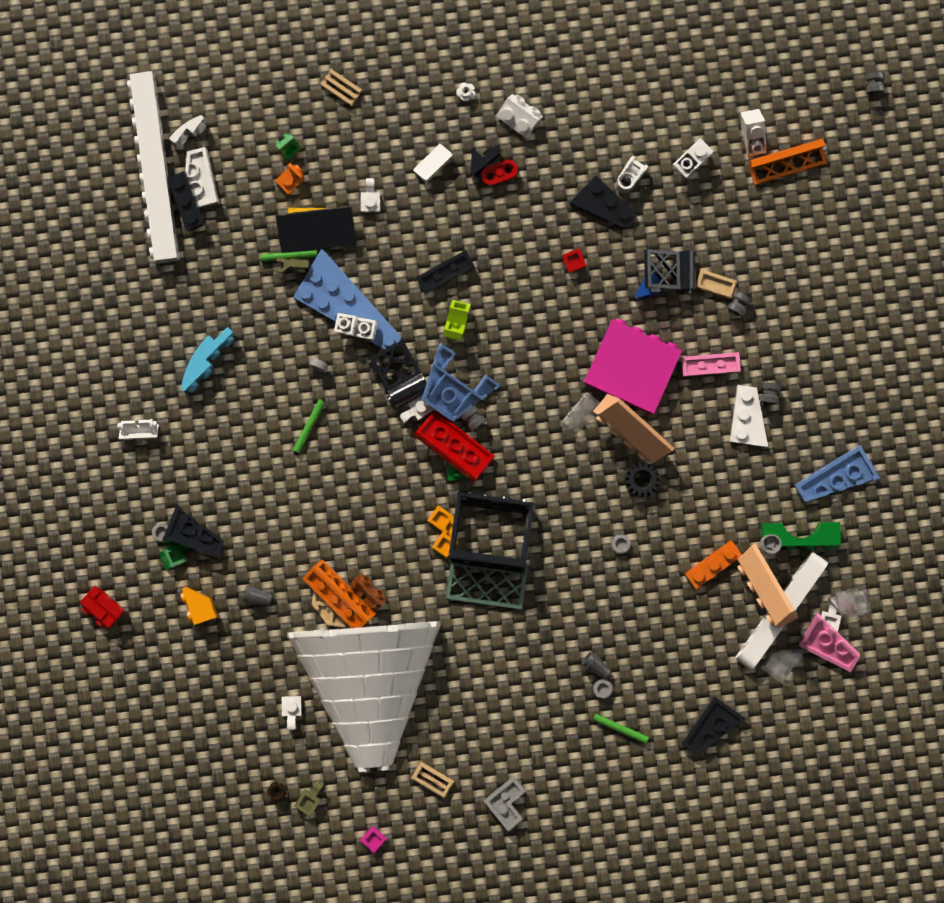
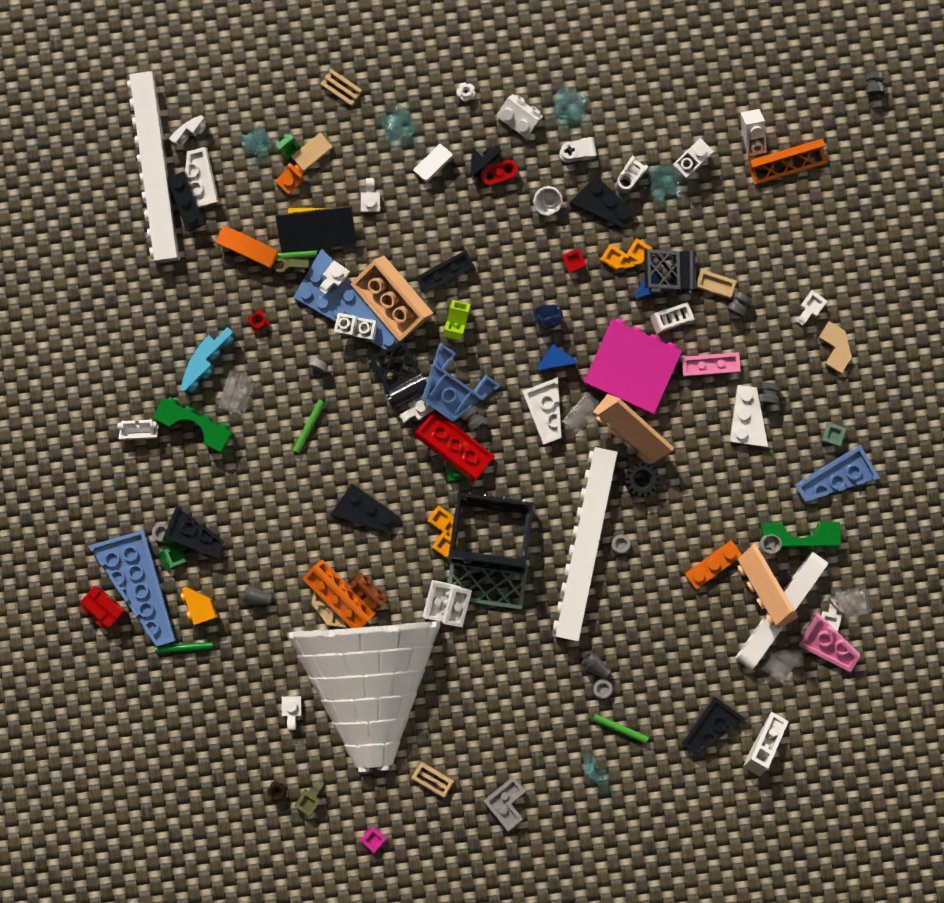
none -> medium blue wing [88,530,176,646]
none -> green arch [153,397,234,453]
none -> green bar [155,642,214,654]
none -> orange slope [215,225,279,268]
none -> clear brick [218,371,255,415]
none -> clear light blue bracket [241,125,272,155]
none -> red plate [247,310,269,333]
none -> tan tile [291,132,333,171]
none -> white plate [319,261,350,295]
none -> black wing [330,484,399,532]
none -> light nougat slope [351,256,433,342]
none -> clear light blue plate [379,103,415,141]
none -> white slope [423,580,472,627]
none -> white wing [522,377,561,445]
none -> white hair [533,186,563,216]
none -> dark blue hair [533,305,563,329]
none -> blue slope [537,344,576,372]
none -> white brick [552,447,617,641]
none -> clear light blue plate [554,87,587,121]
none -> white piece [559,137,597,163]
none -> clear light blue bracket [582,753,608,781]
none -> light orange tile [600,238,652,271]
none -> clear light blue plate [648,165,681,201]
none -> white slope [650,302,695,334]
none -> white slope [743,712,789,776]
none -> white plate [796,290,827,325]
none -> tan tile [818,321,852,374]
none -> sand green plate [821,422,846,447]

